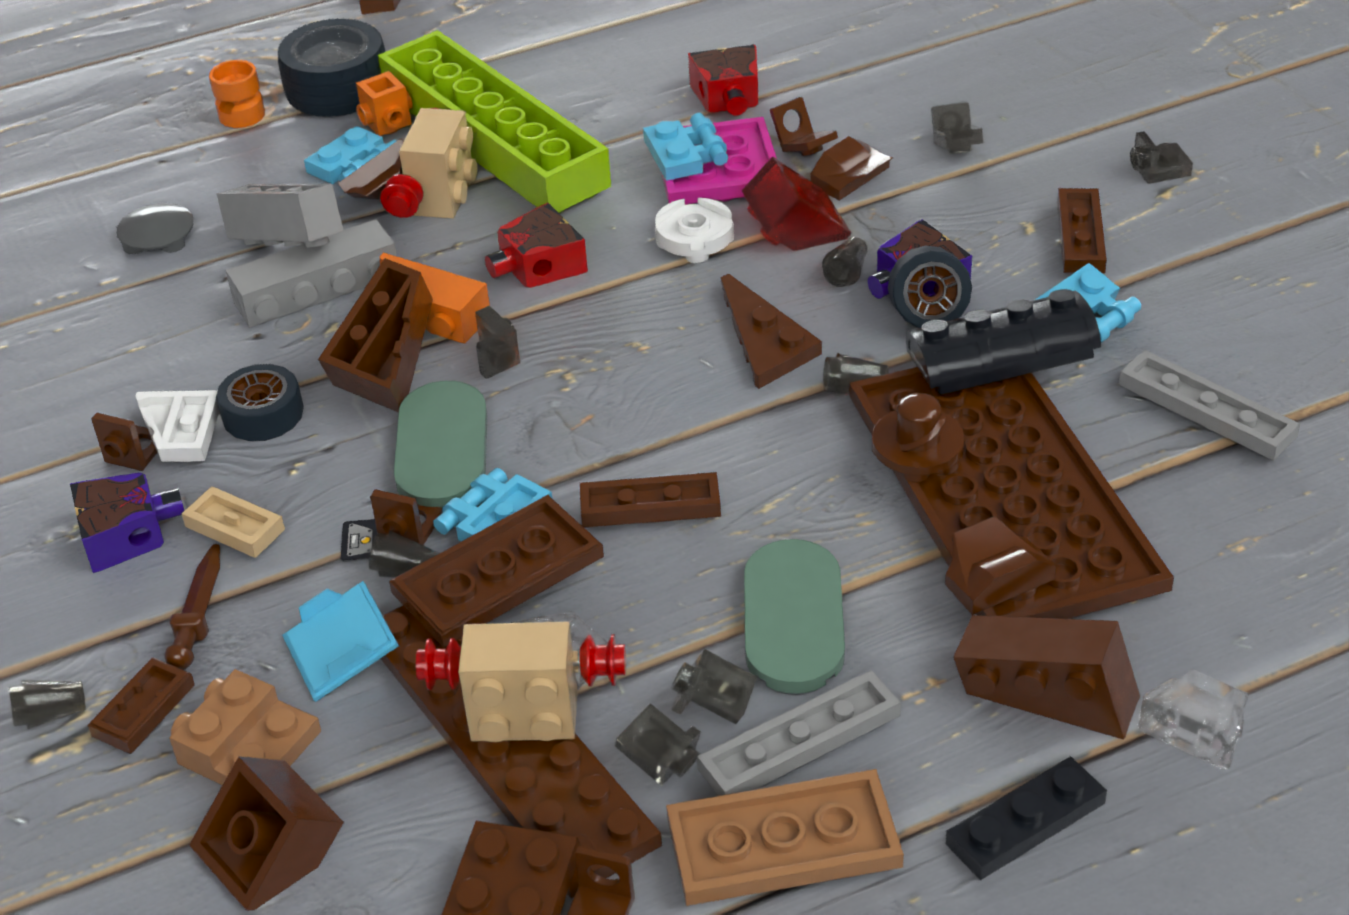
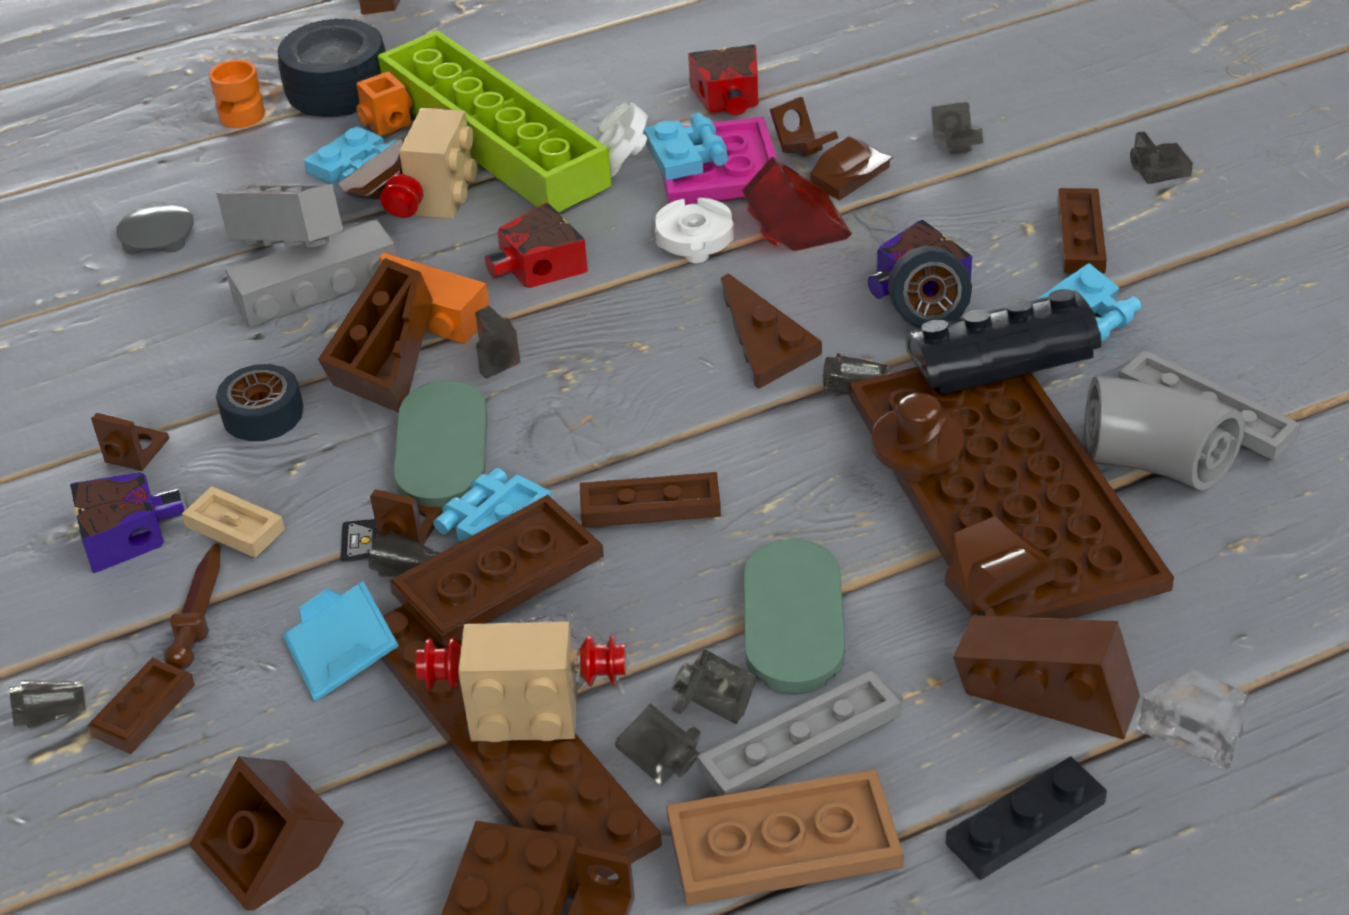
white wing [136,390,219,462] -> none
medium nougat plate [169,669,321,785] -> none
clear smoke cone [822,237,868,287] -> none
none -> white plate [598,102,648,177]
none -> light grey brick [1084,376,1245,491]

